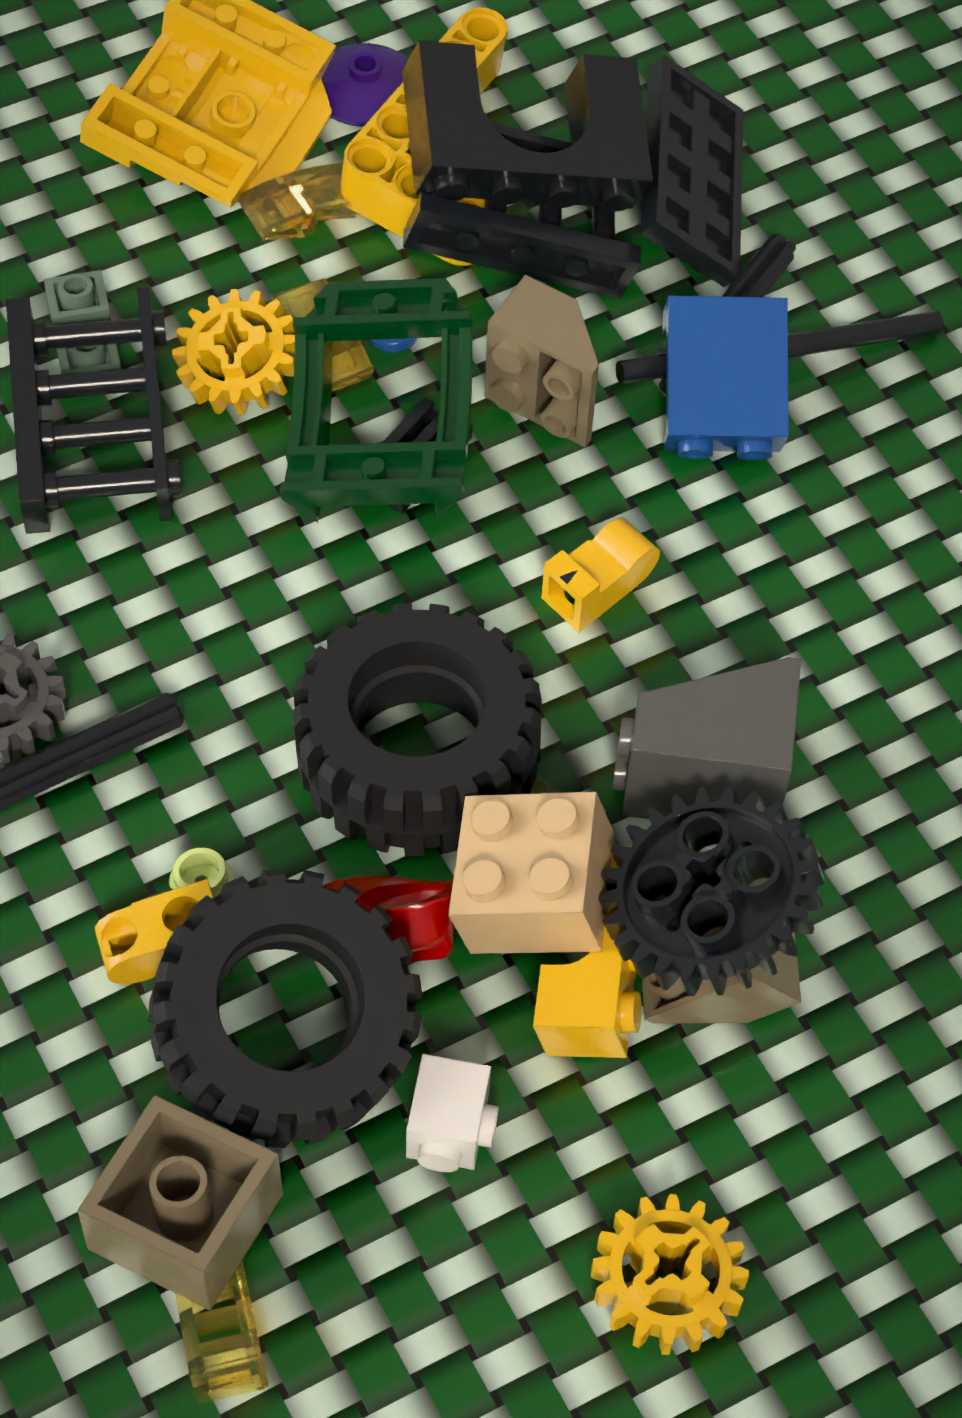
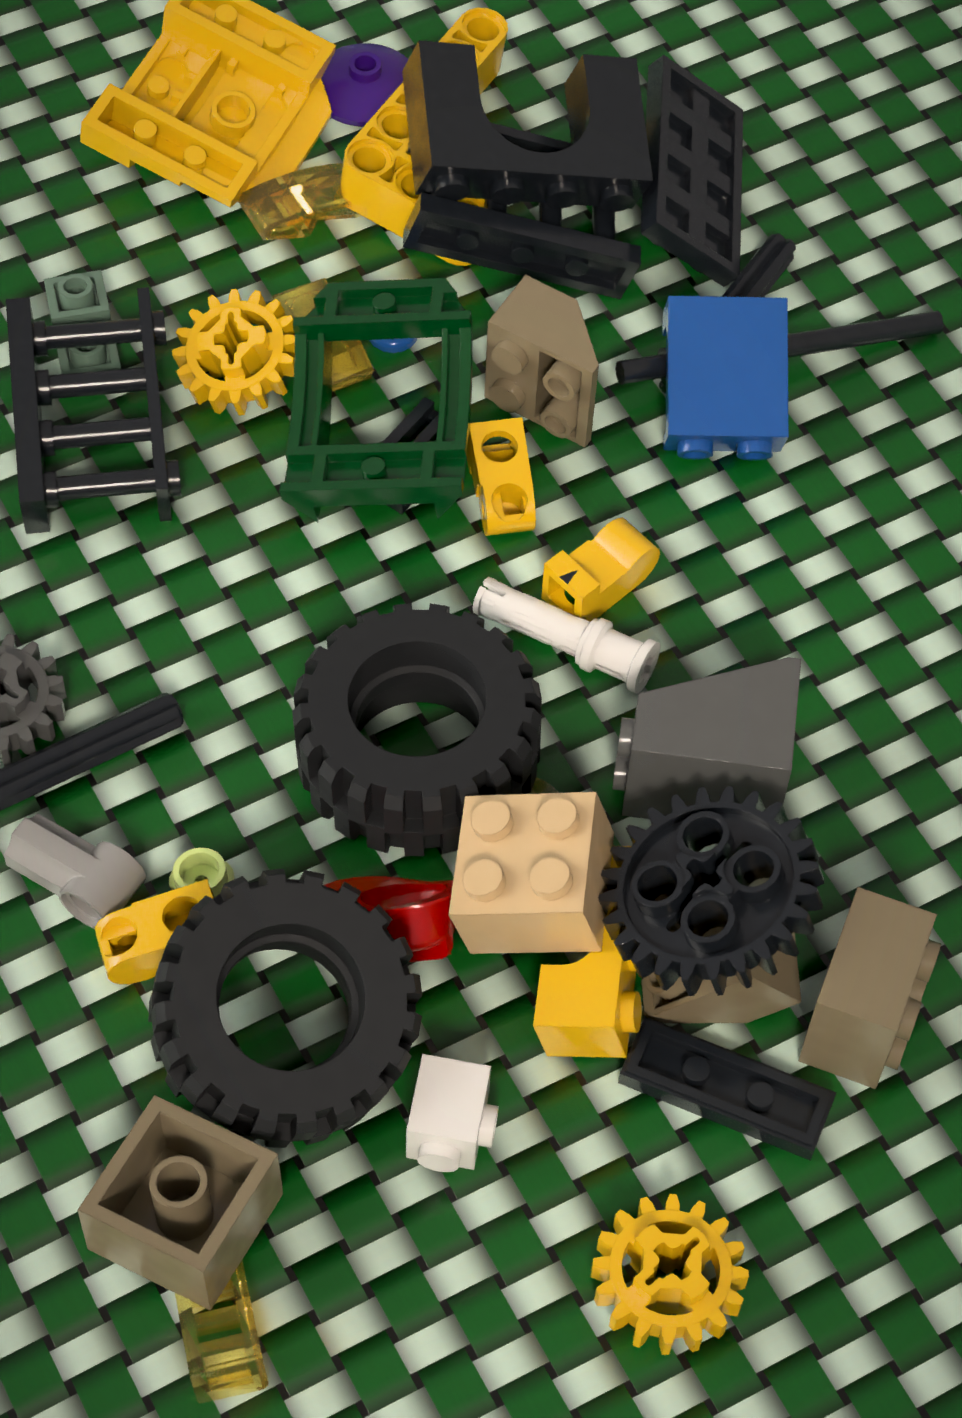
none -> light grey piece [4,813,146,929]
none -> yellow leg [467,417,536,536]
none -> white pin [472,577,660,694]
none -> black tile [618,1016,837,1161]
none -> dark tan brick [798,887,941,1089]

